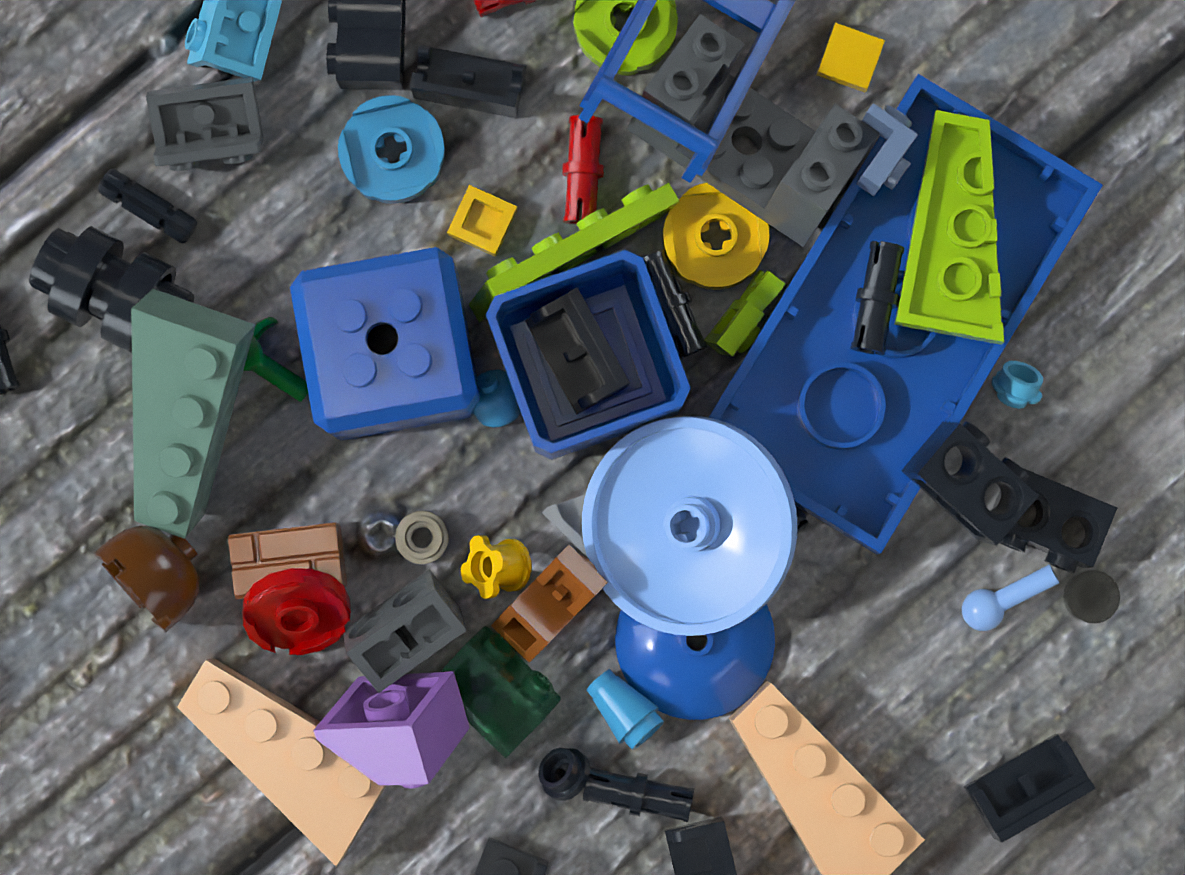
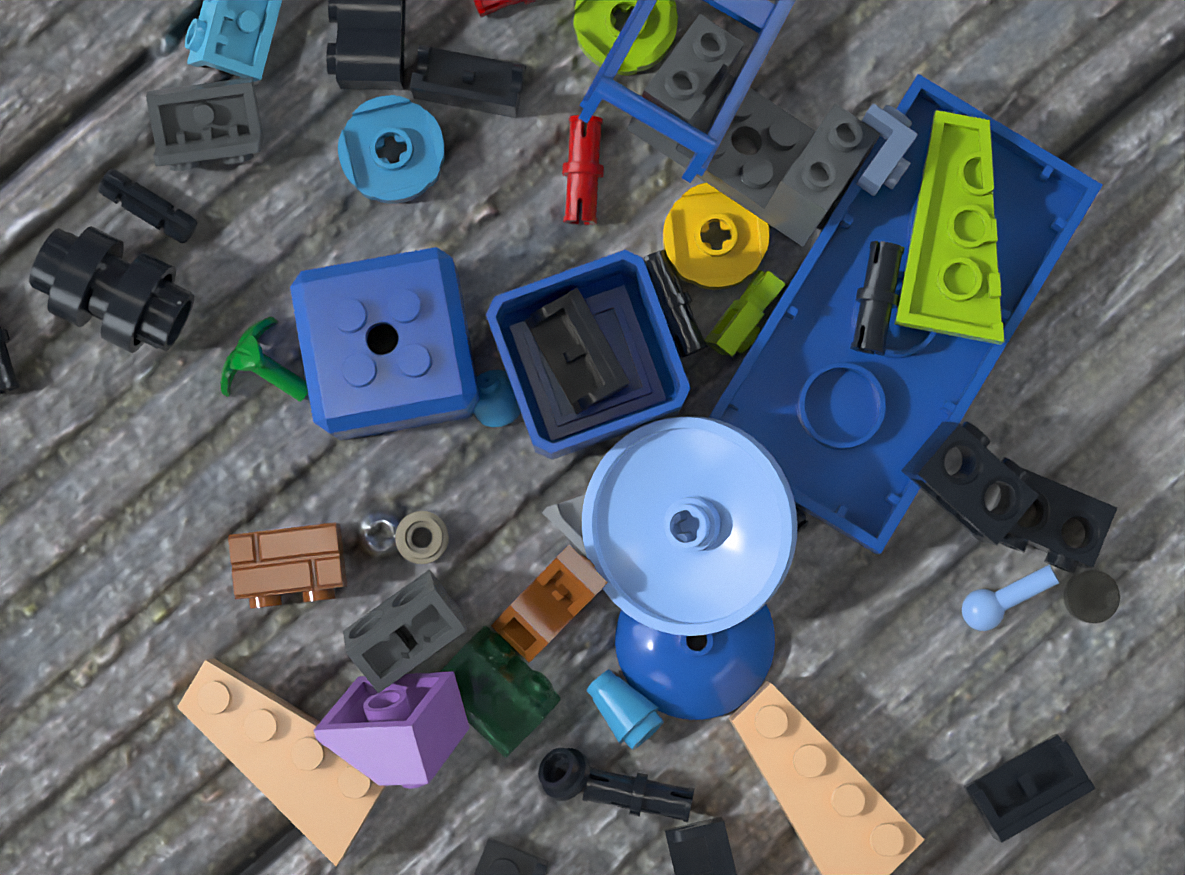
reddish brown cylinder [94,525,199,633] -> none
sand green wedge [131,289,255,539] -> none
red tile [242,568,351,655] -> none
yellow tile [447,185,518,257] -> none
yellow brick [460,535,532,599] -> none
lime wing [469,183,679,322] -> none
yellow tile [816,22,885,93] -> none
medium azure plate [991,361,1043,409] -> none

